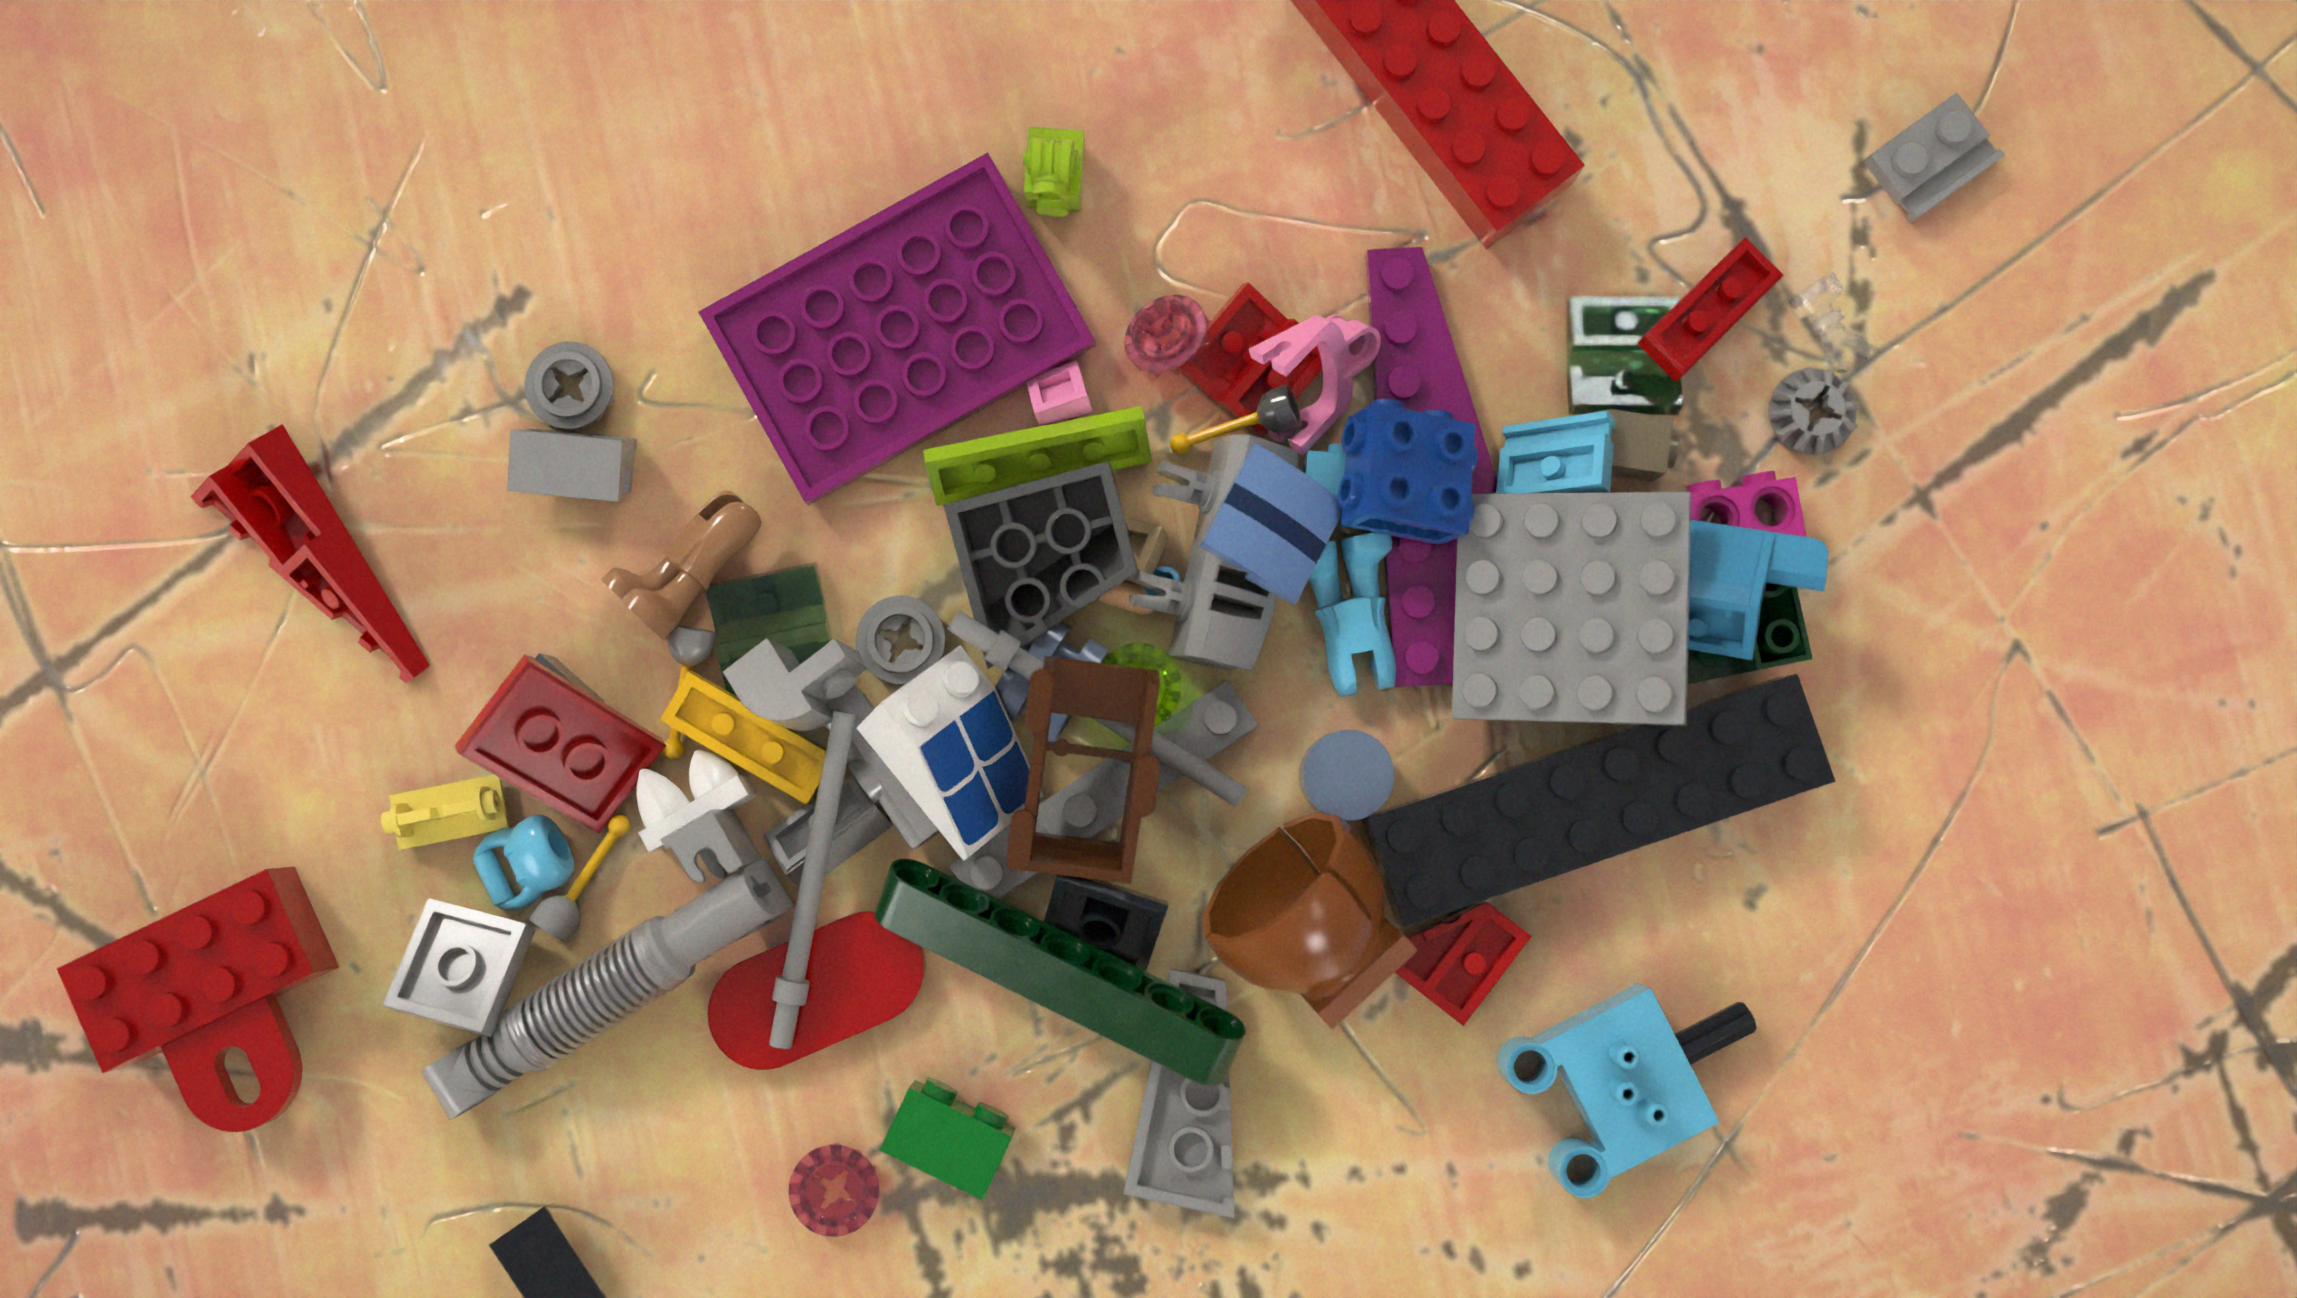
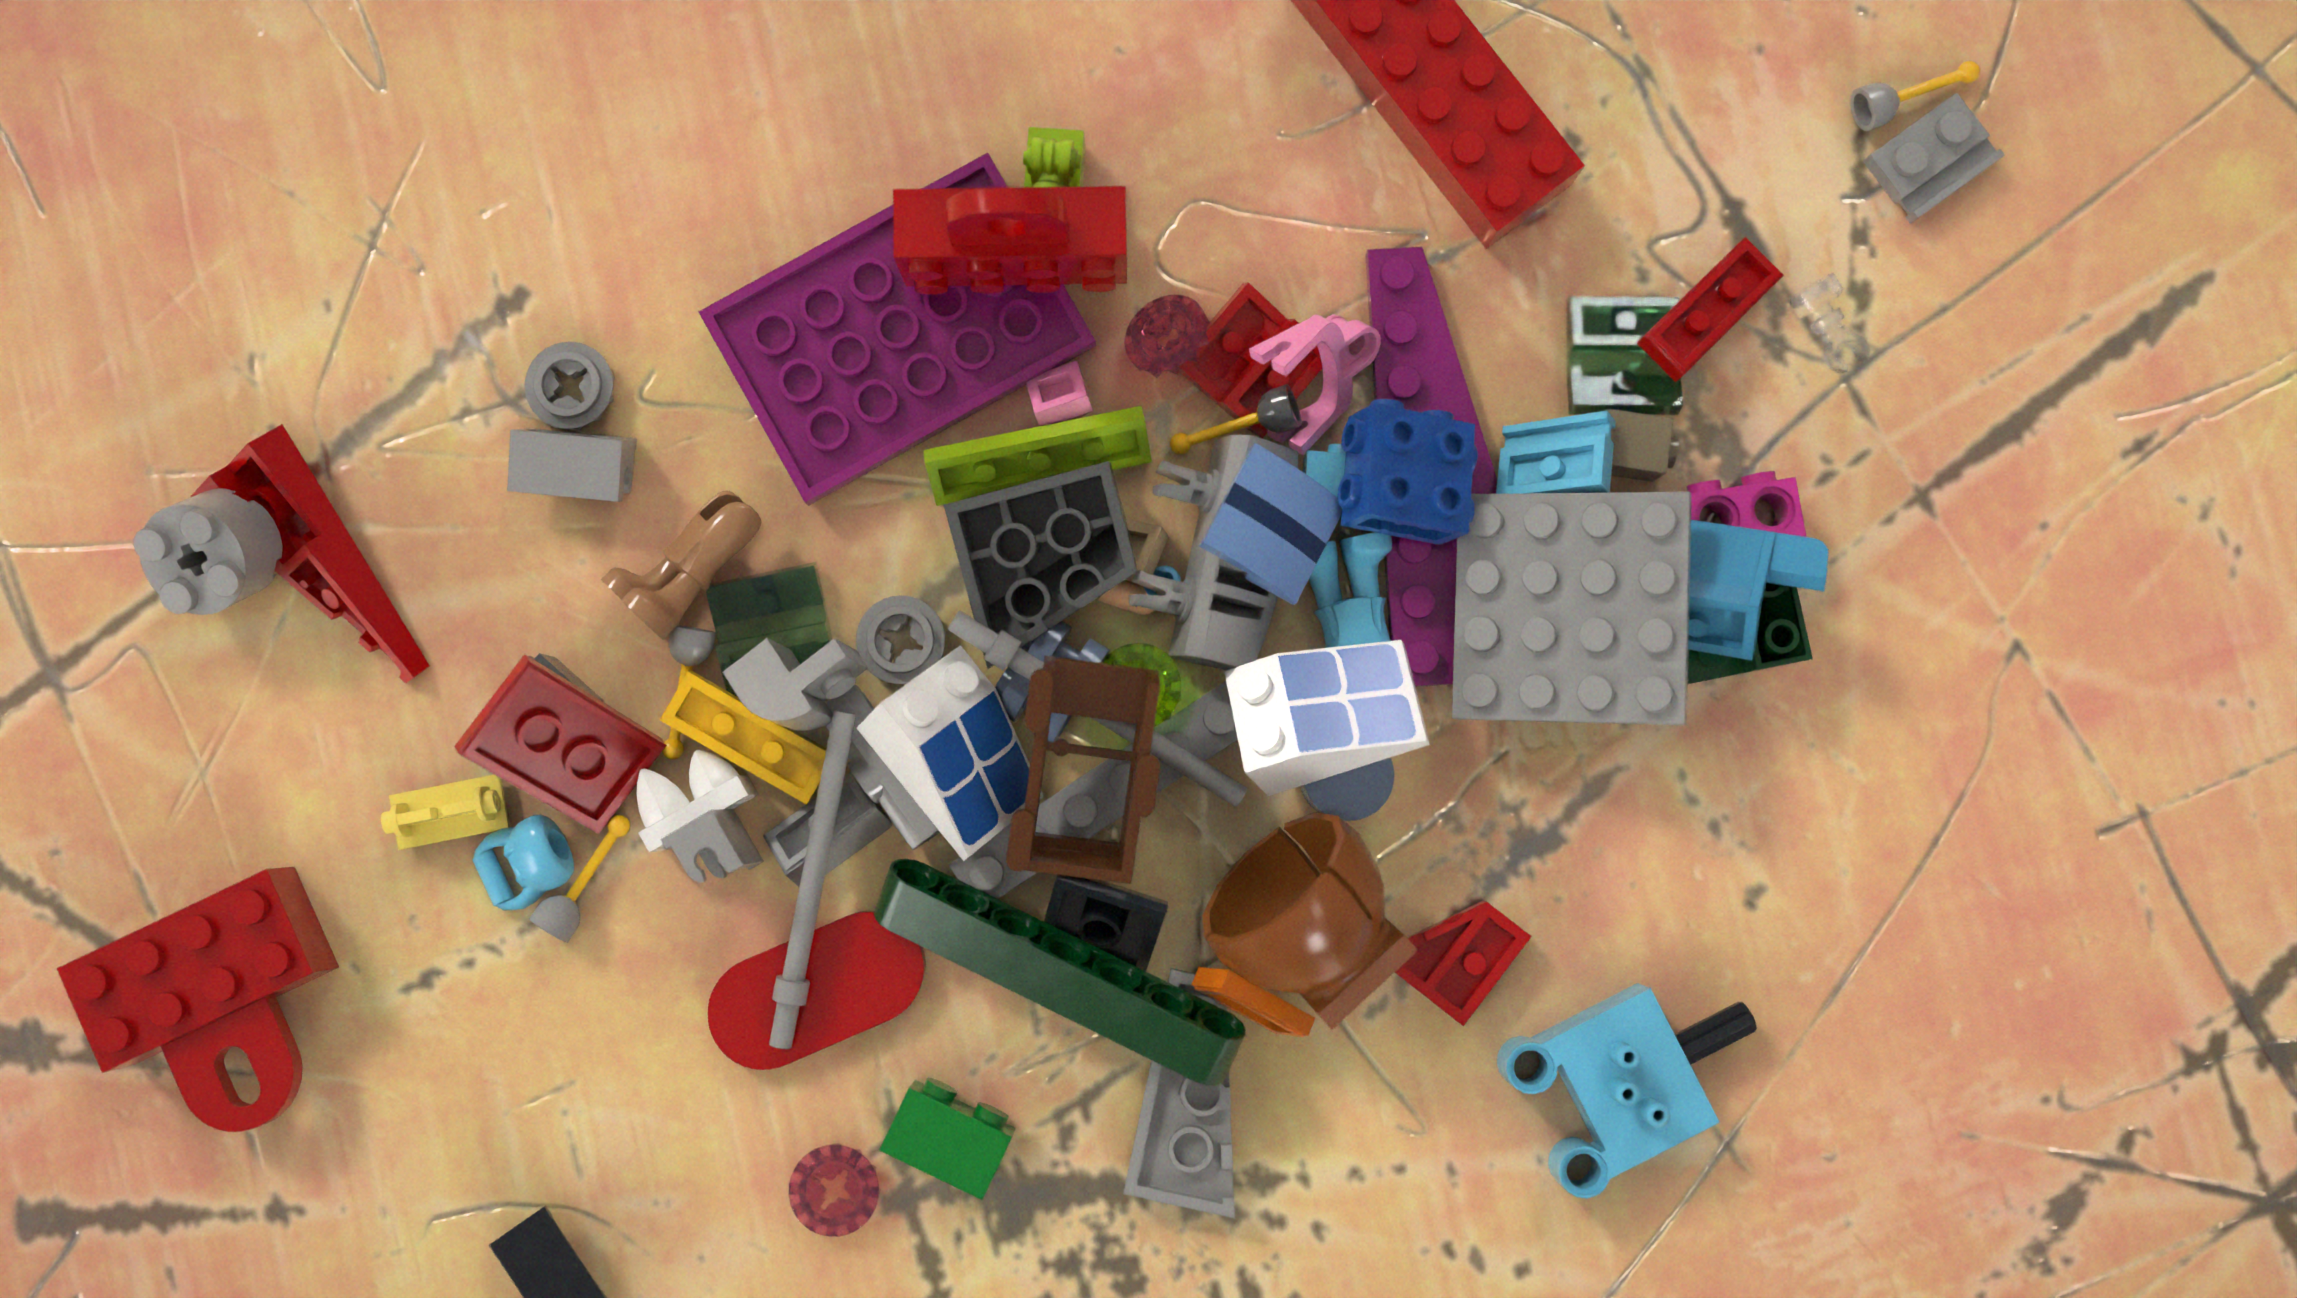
plate [383,898,535,1038] -> none
light grey piece [421,859,795,1120] -> none
black brick [1361,674,1836,927] -> none
light grey gear [1769,366,1860,455] -> none
none -> light grey brick [134,488,283,615]
none -> red brick [893,186,1127,294]
none -> orange tile [1191,967,1315,1038]
none -> slope [1224,640,1430,796]
none -> light grey hinge [1850,61,1980,131]

